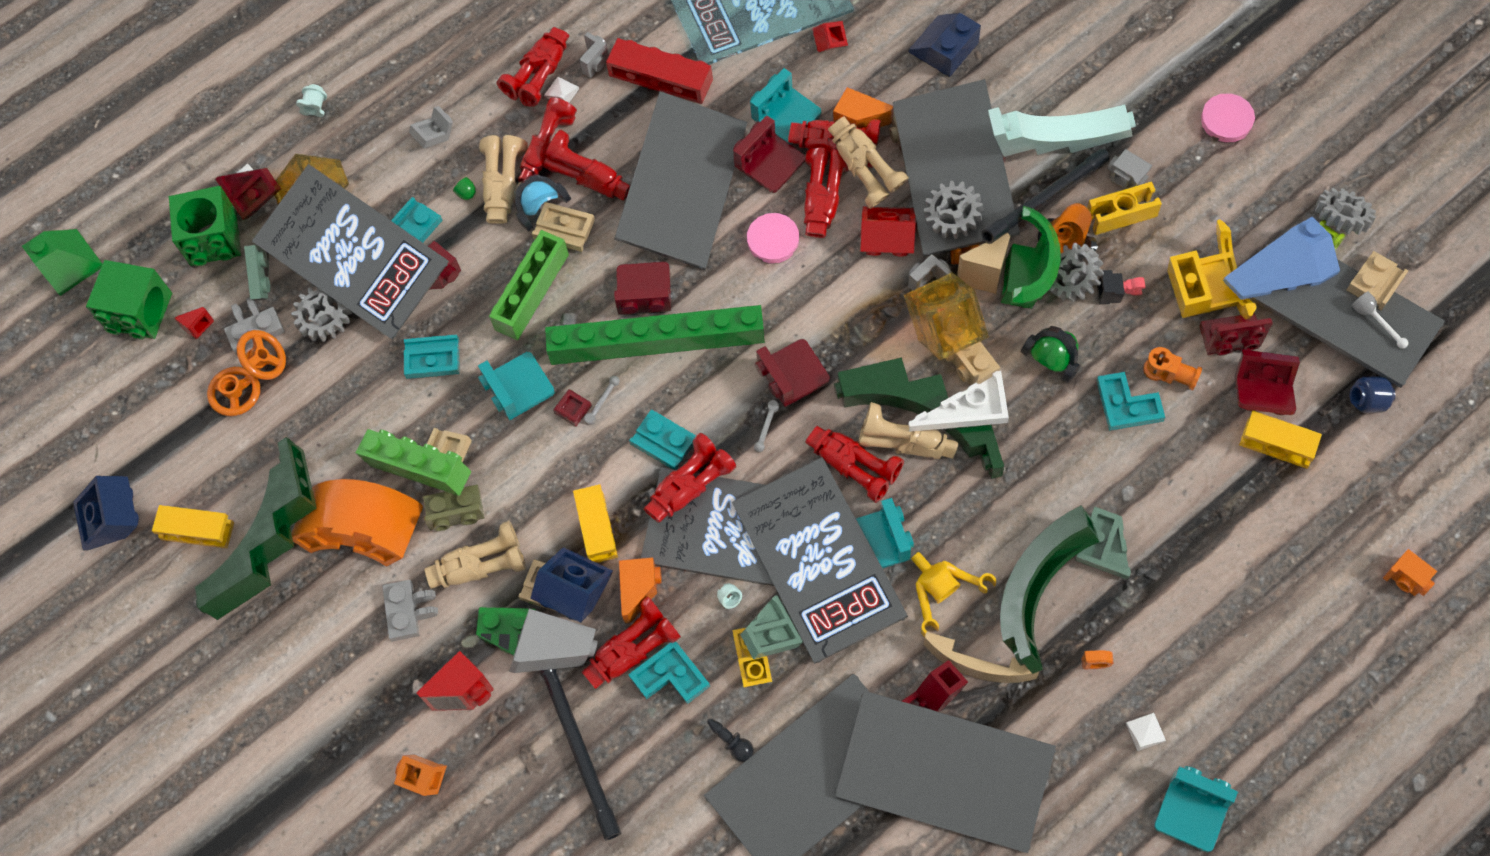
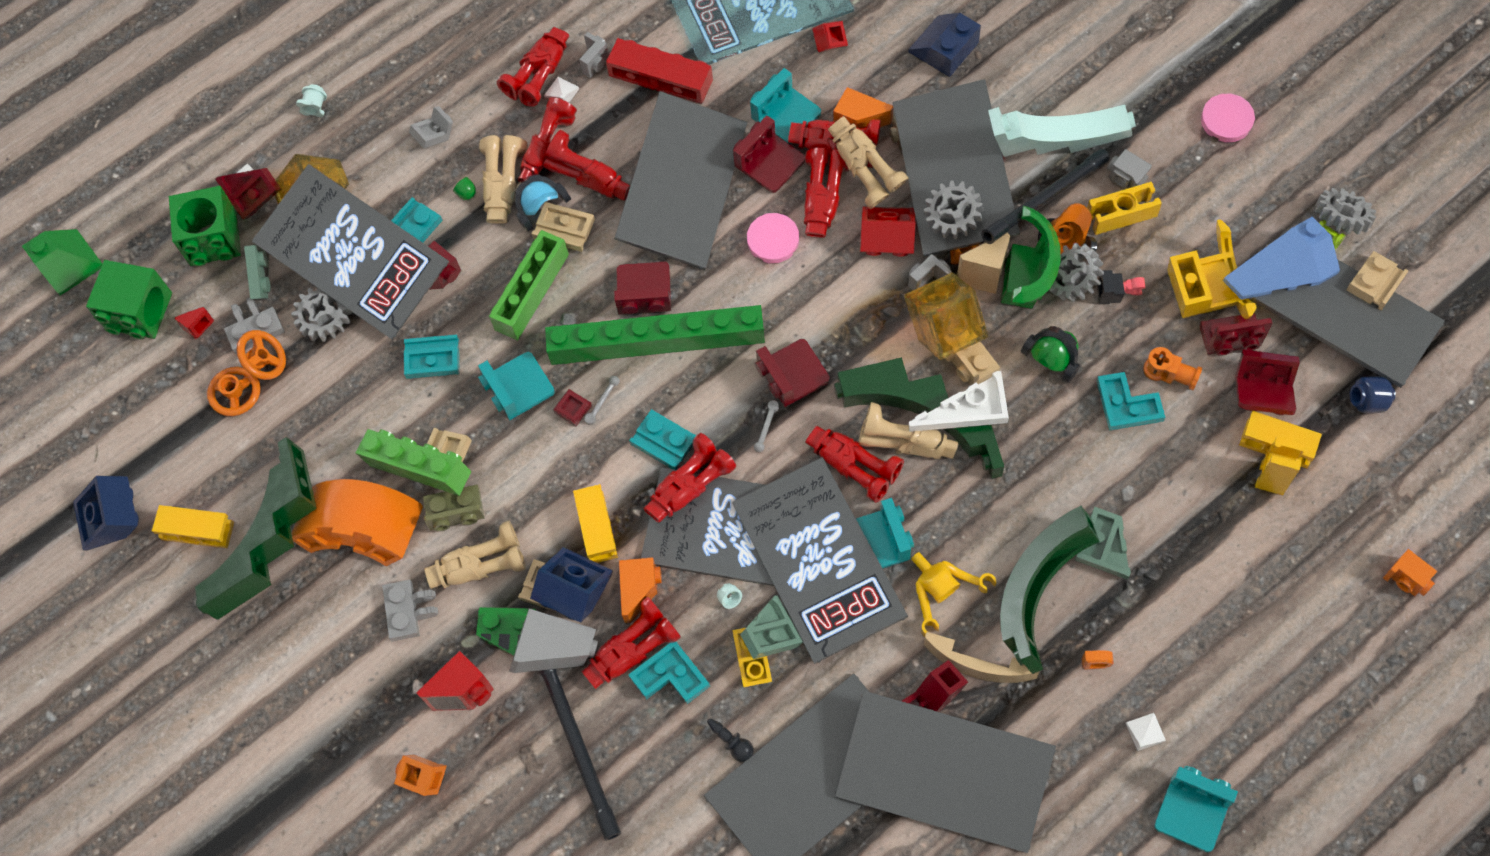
hinge [1351,291,1408,349] -> none
none -> yellow piece [1255,436,1306,496]

